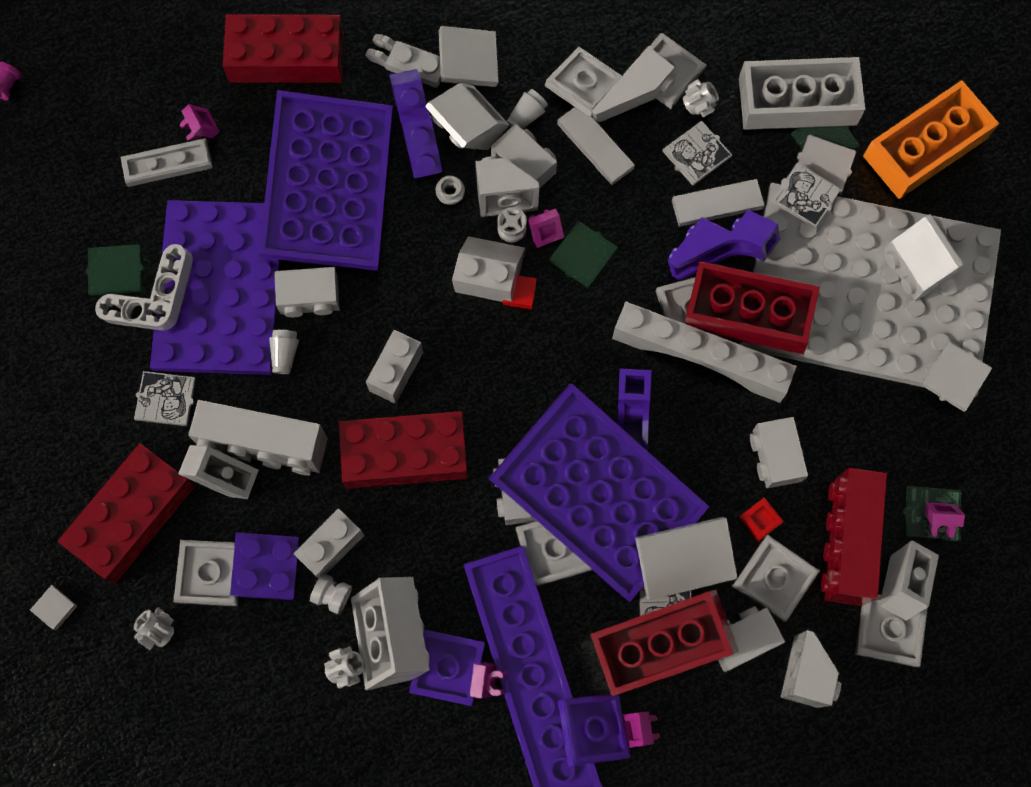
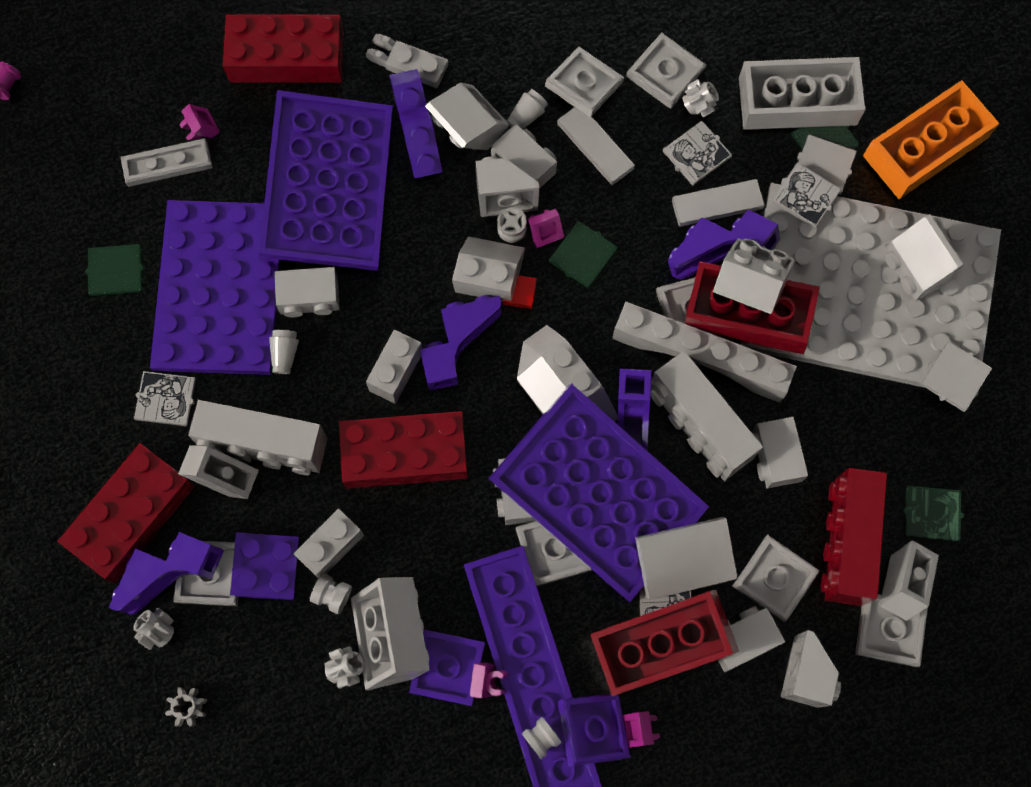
light grey tile [30,585,77,630] -> none
light grey beam [95,244,193,331] -> none
light grey plate [436,176,465,205] -> none
light grey tile [439,26,498,87] -> none
light grey slope [592,46,676,123] -> none
red tile [739,497,784,541] -> none
magenta tile [924,502,965,538] -> none
none -> dark purple arch [109,532,224,615]
none -> light grey gear [165,688,207,727]
none -> dark purple arch [420,295,501,391]
none -> light grey wedge [517,325,618,422]
none -> light grey wheel [521,717,562,759]
none -> light grey brick [650,351,763,481]
none -> light grey slope [713,238,795,314]

